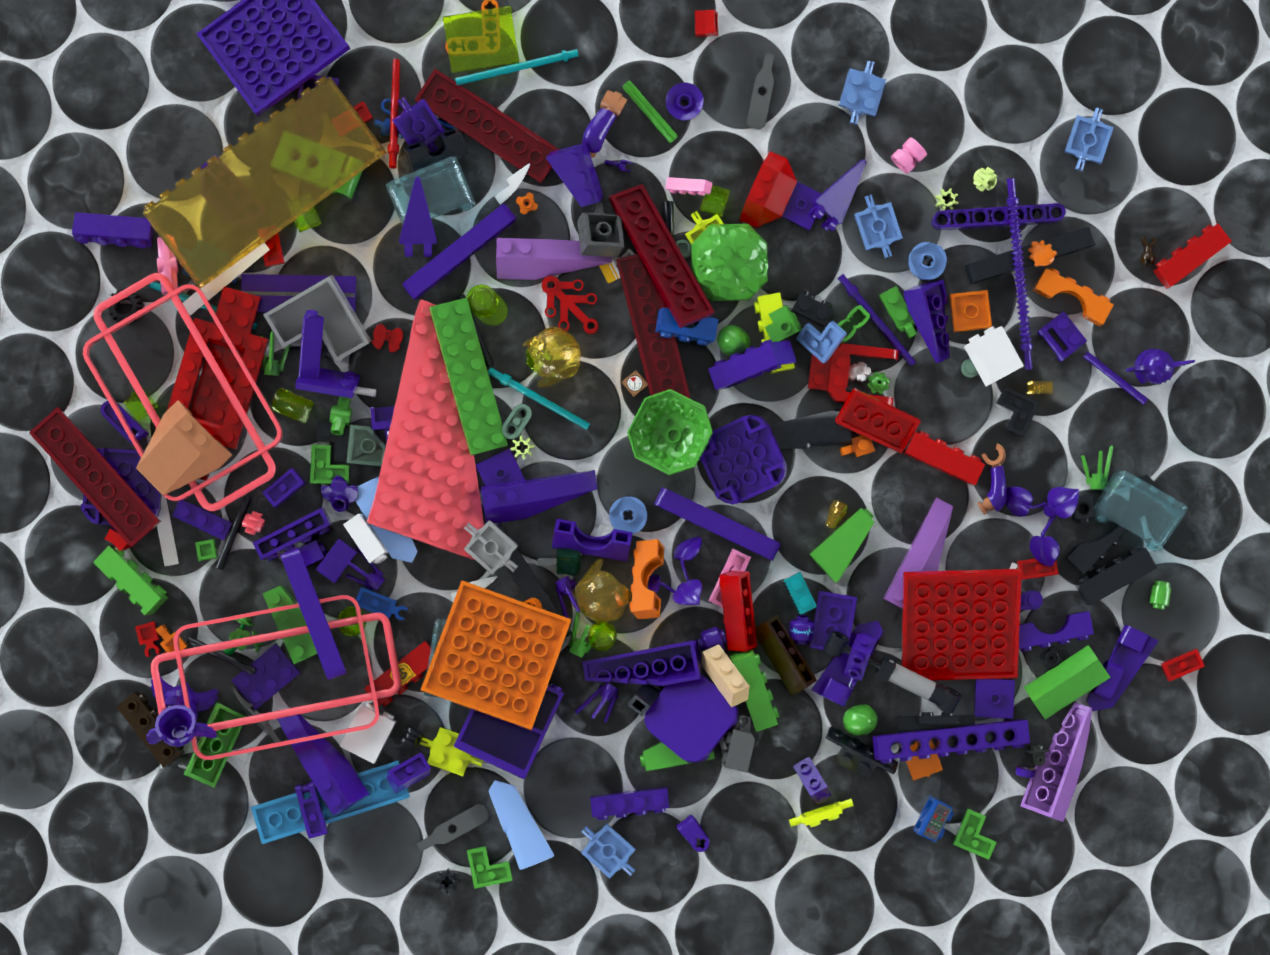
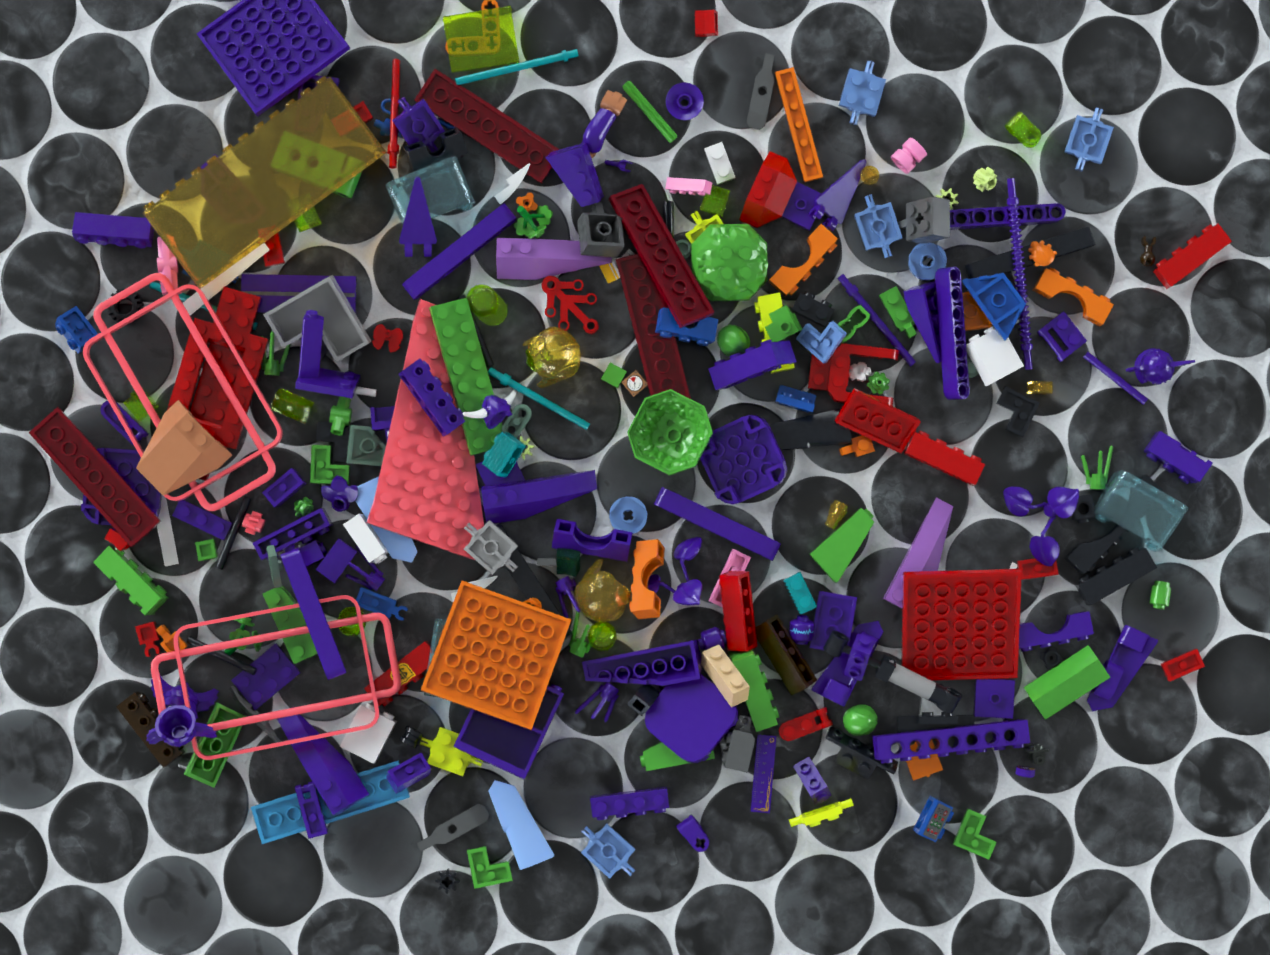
dark purple piece [978,443,1007,515] -> none
dark purple door [1020,590,1043,610] -> none
medium lavender wedge [1020,702,1092,822] -> none
none -> blue bracket [55,306,98,354]
none -> sand green plate [266,545,283,588]
none -> bright green plant [294,497,314,518]
none -> dark purple brick [398,359,465,436]
none -> dark purple helmet [463,389,517,429]
none -> teal brick [482,431,526,477]
none -> bright green plant [514,205,553,239]
none -> bright green tile [601,362,627,388]
none -> white plate [704,142,735,185]
none -> dark purple tile [750,734,777,813]
none -> orange arch [769,224,838,297]
none -> orange plate [775,67,823,183]
none -> blue bracket [775,385,816,414]
none -> red plate [778,707,833,741]
none -> clear yellow plate [860,166,879,185]
none -> dark grey hinge [899,196,950,243]
none -> dark purple beam [935,266,970,400]
none -> blue wing [961,273,1026,341]
none -> clear neon green piece [1005,112,1041,148]
none -> dark purple wedge [1144,431,1213,484]

